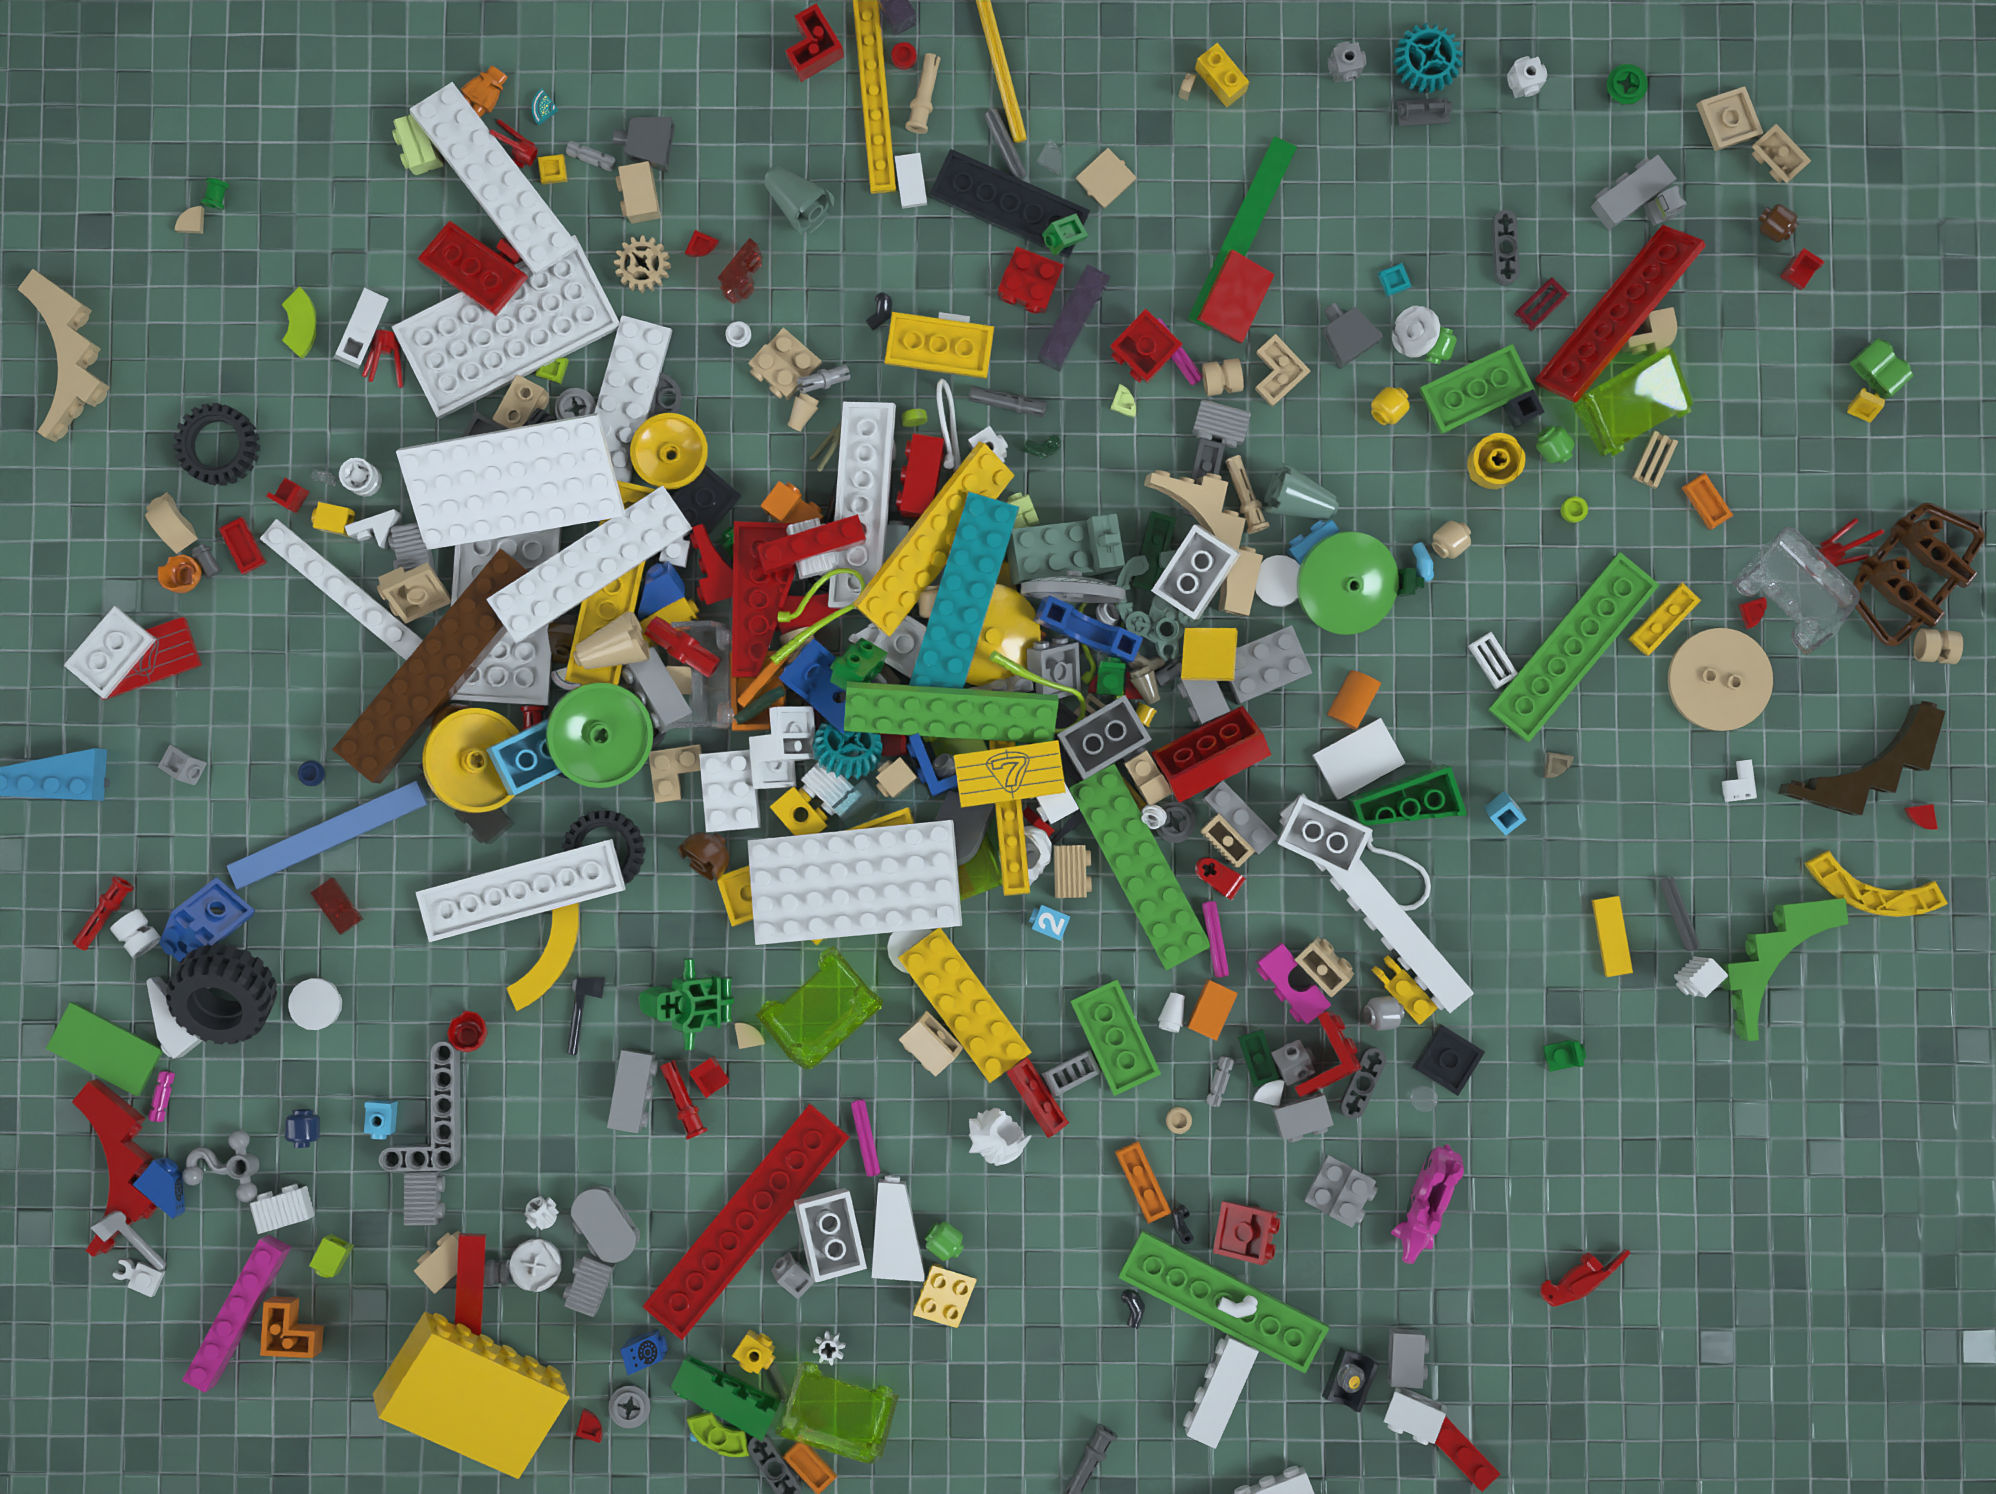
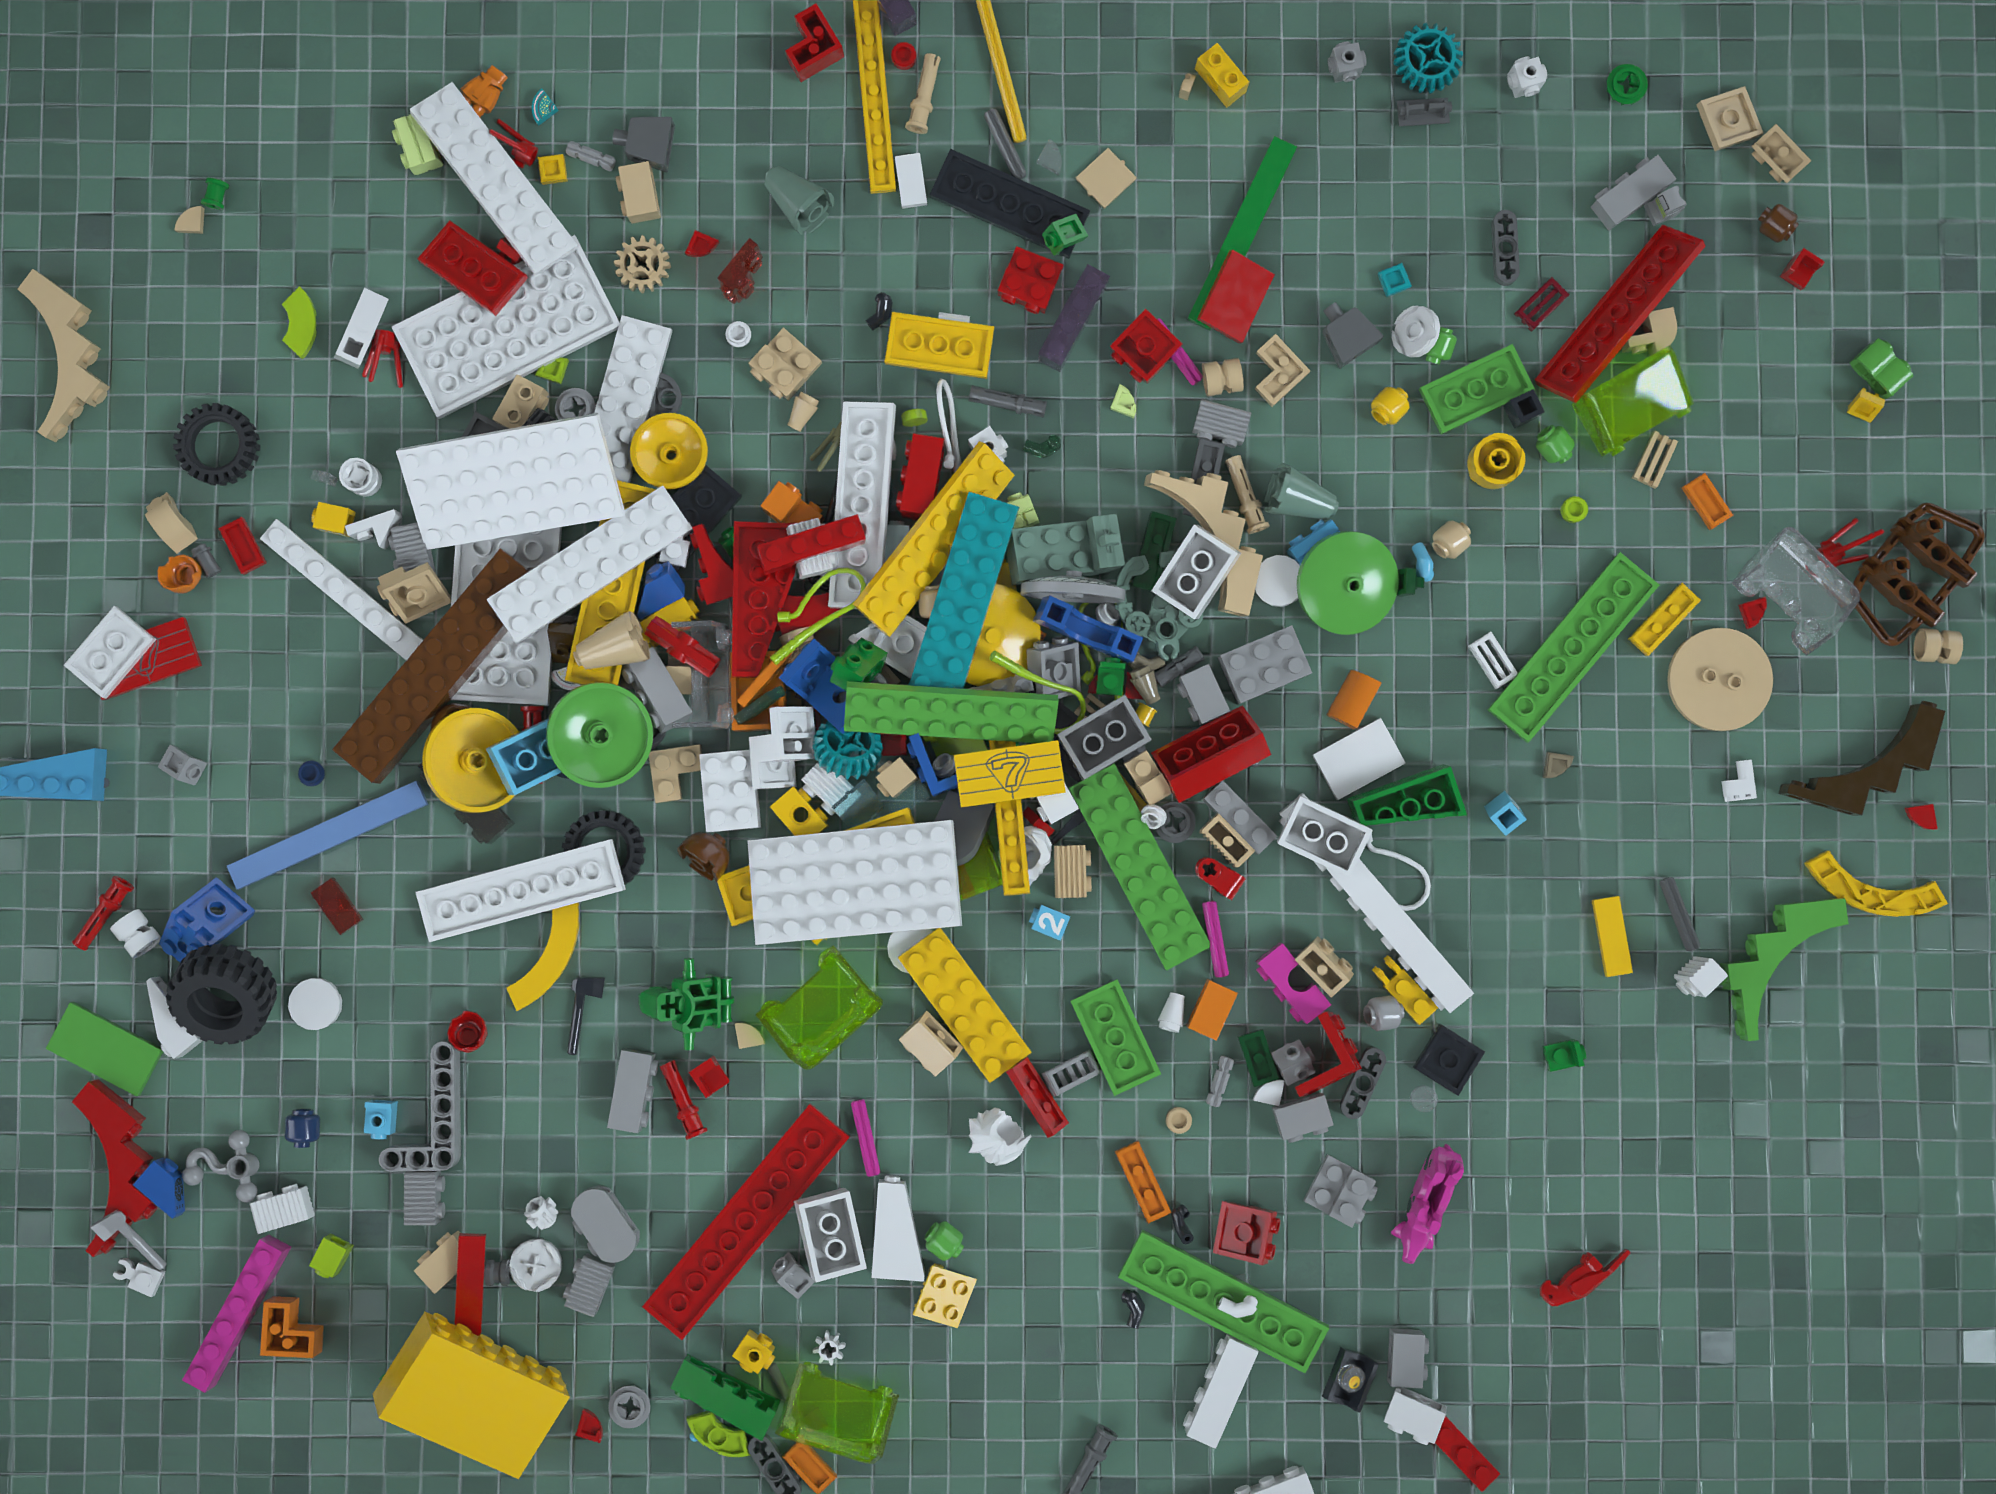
dark pink axle [148,1071,175,1122] -> none
red panel [266,477,310,513] -> none
blue slope [620,1329,668,1375] -> none
light grey pin [797,364,850,394] -> none
yellow tile [1181,628,1238,681] -> none

